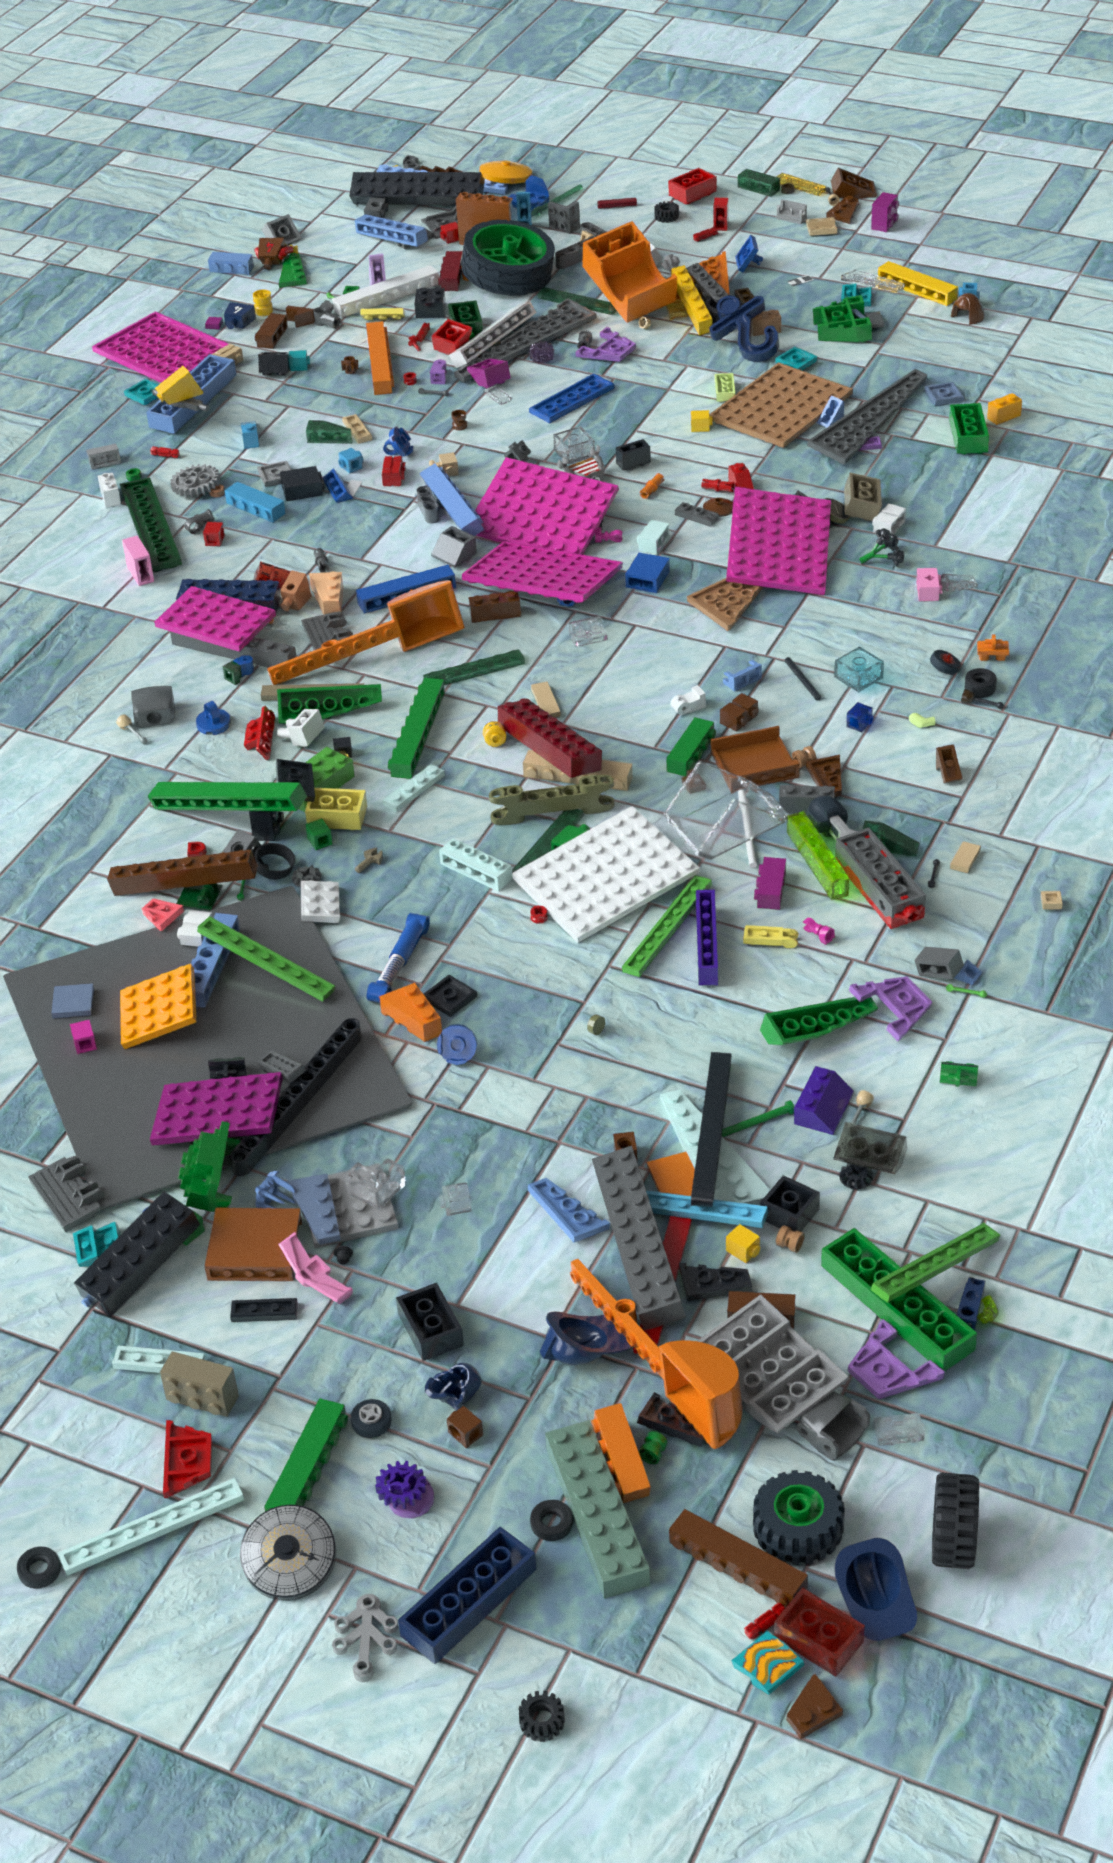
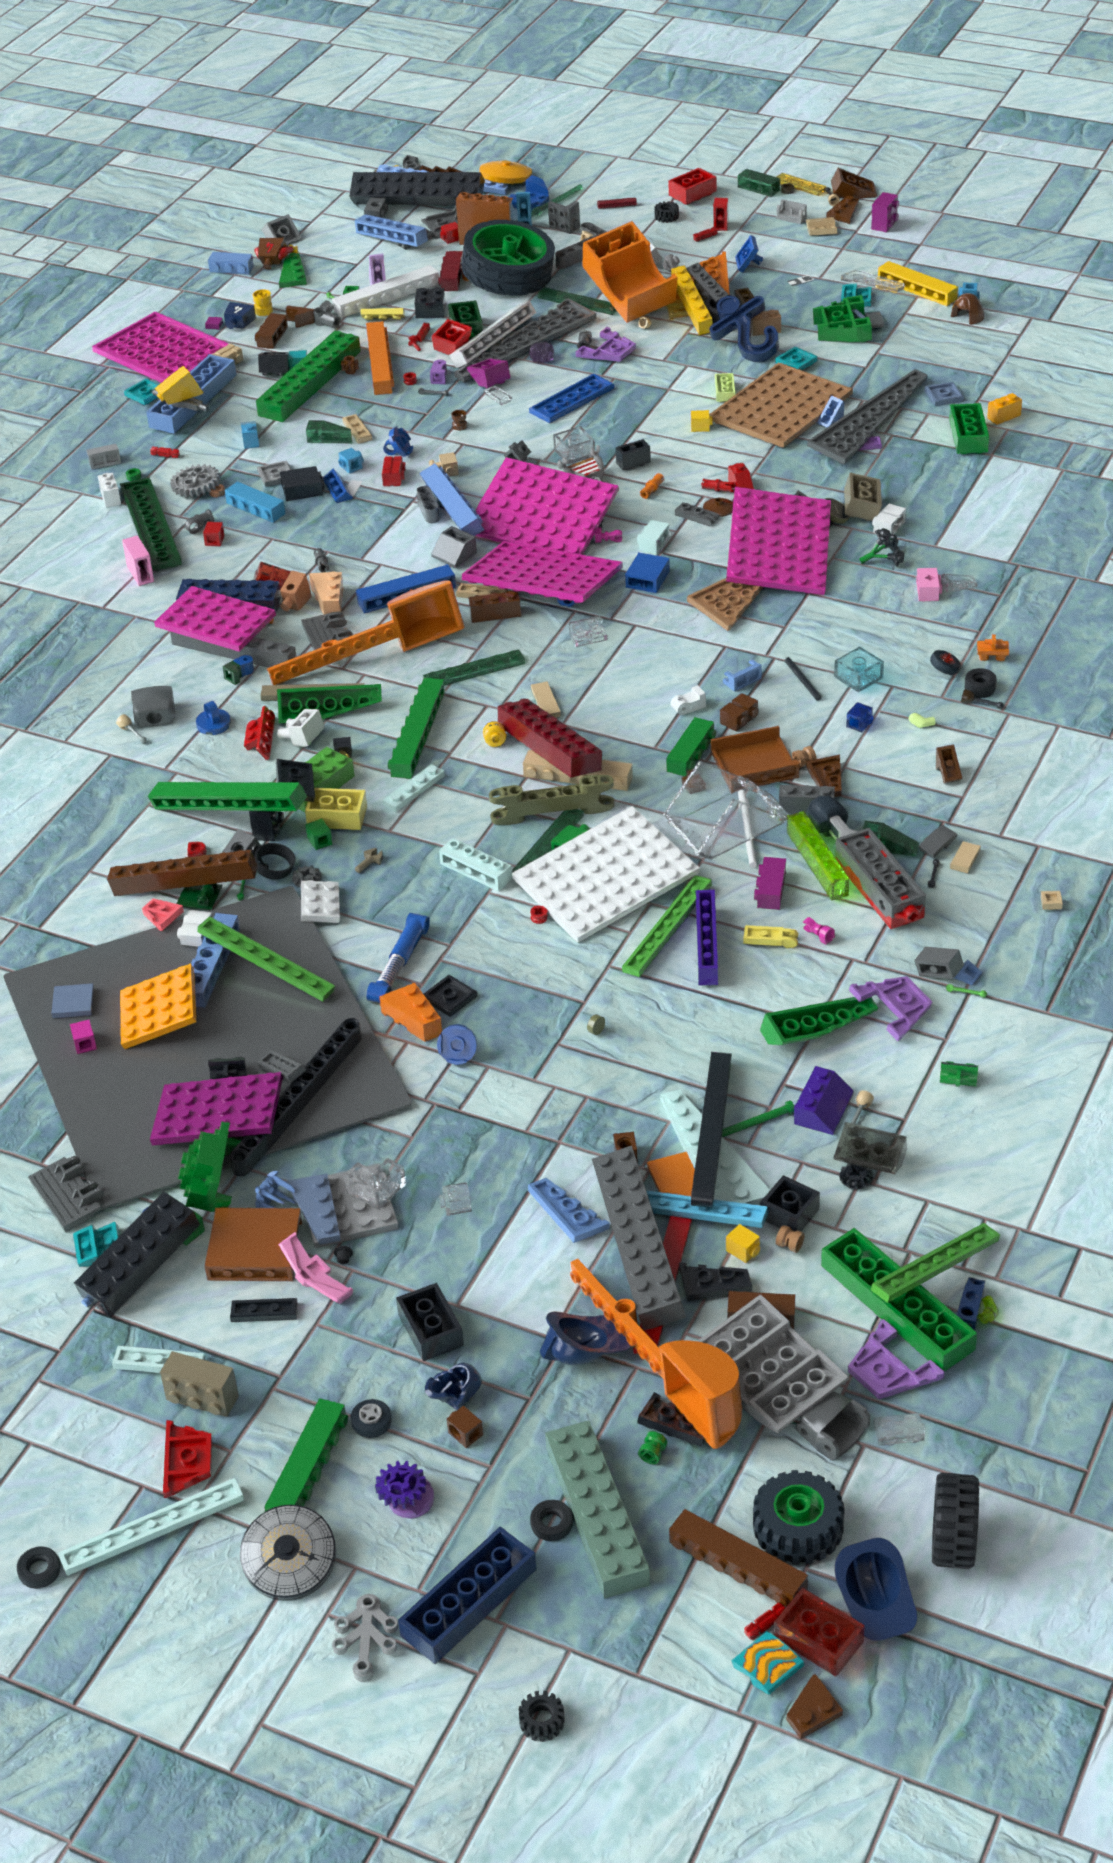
orange wedge [591,1403,651,1503] -> none
none -> green brick [256,331,361,423]
none -> tan tile [456,583,508,598]
none -> dark grey slope [918,825,958,859]

